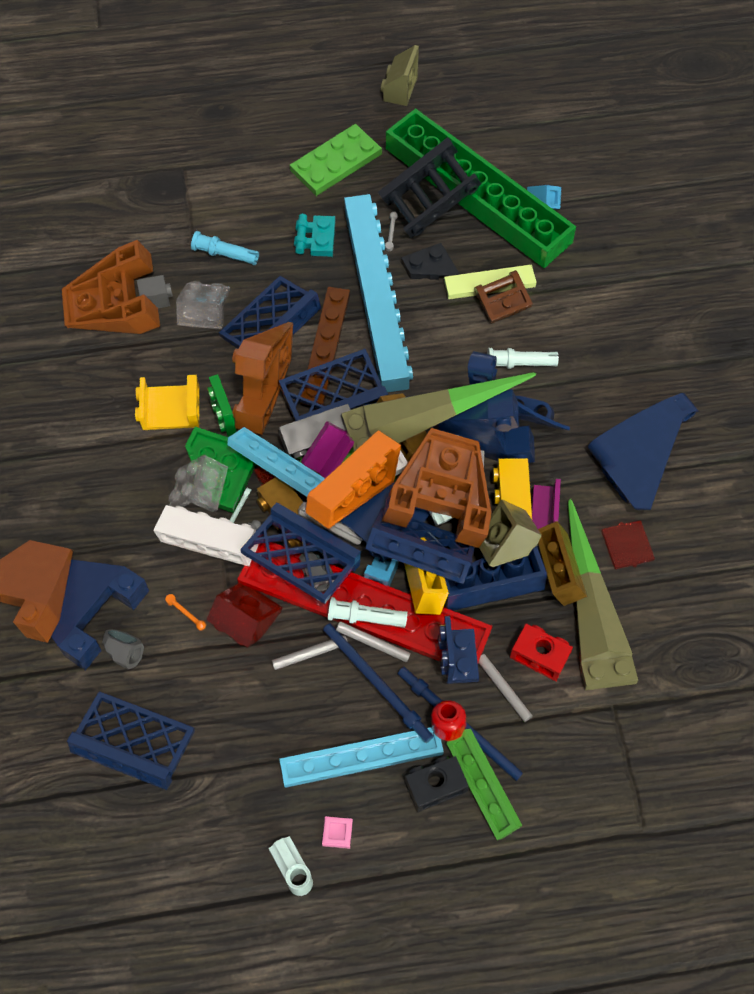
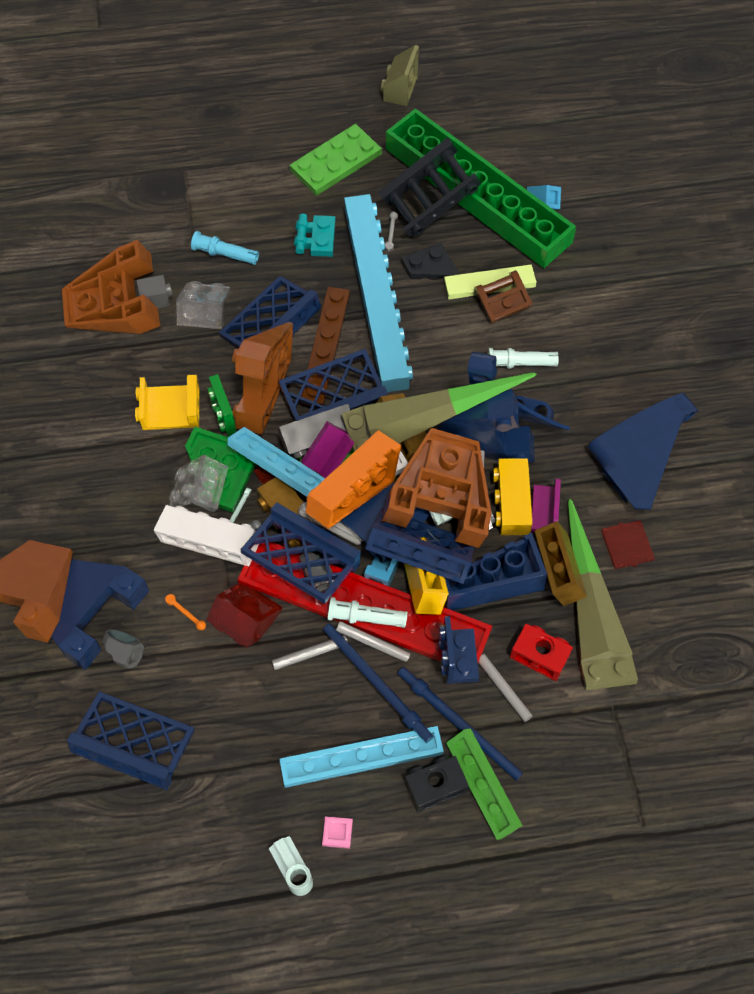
red head [431,700,466,741] -> none
olive slope [479,500,542,567] -> none

